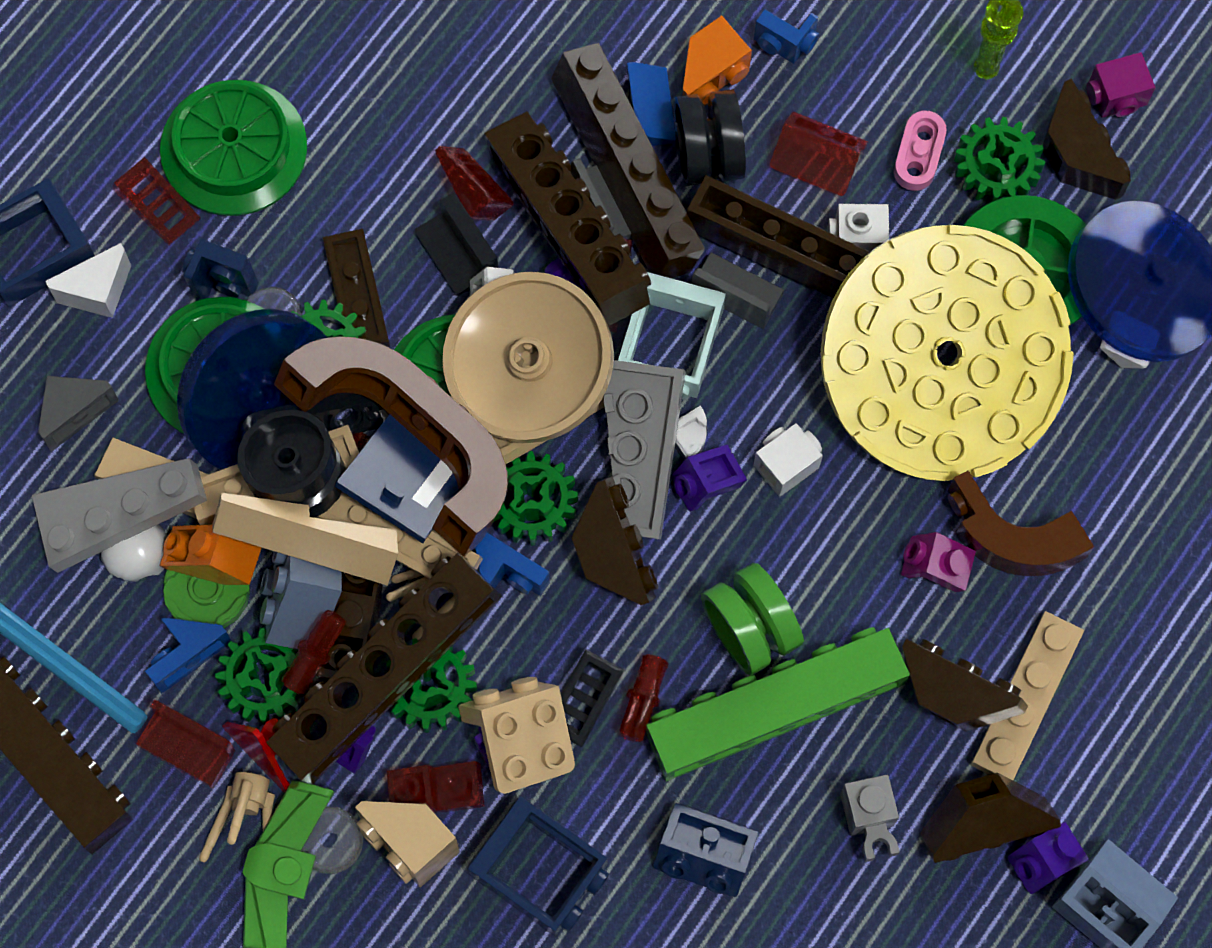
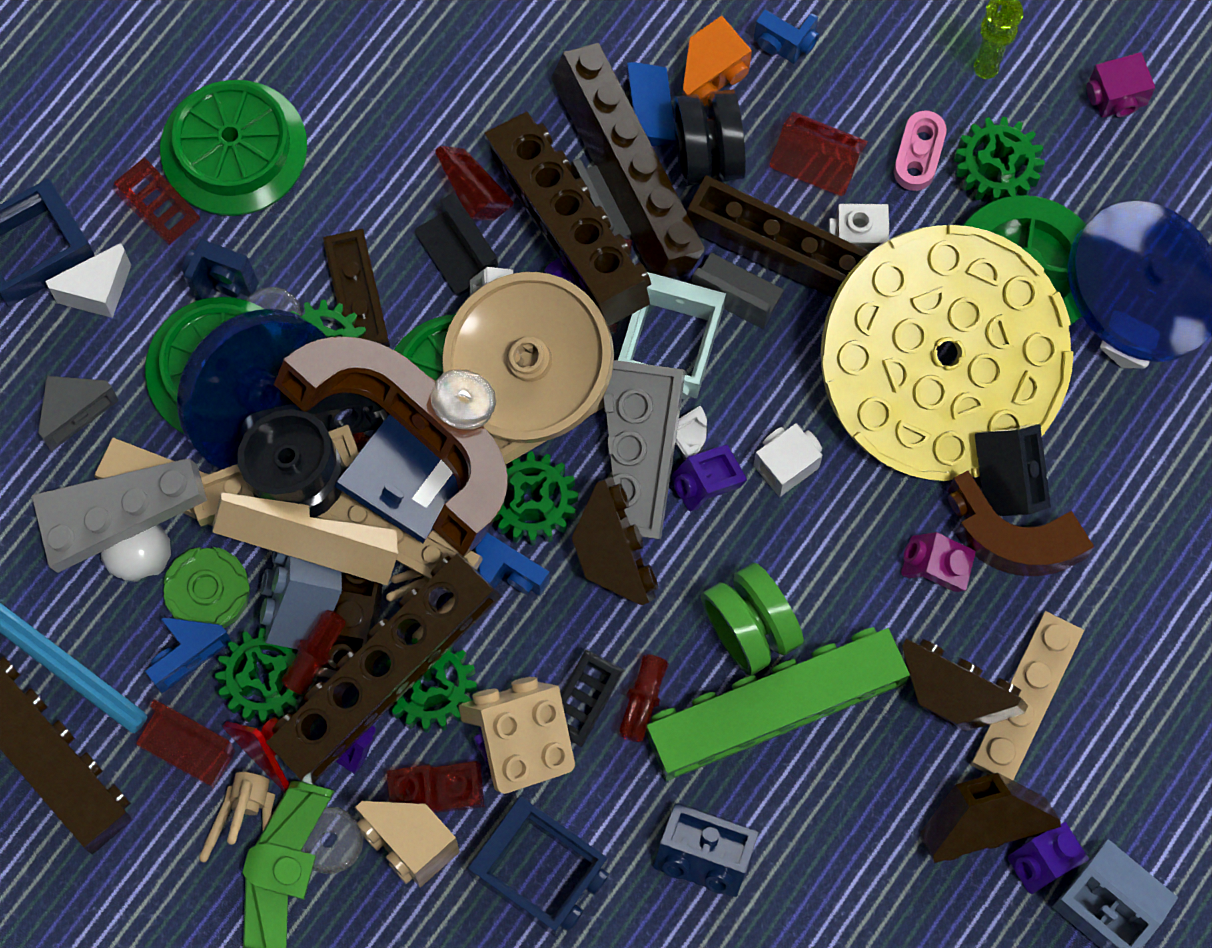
orange slope [160,525,262,585] -> none
light grey brick [840,775,899,862] -> none
dark brown slope [1042,78,1131,200] -> none
none -> clear piece [430,369,497,430]
none -> black panel [975,424,1051,516]

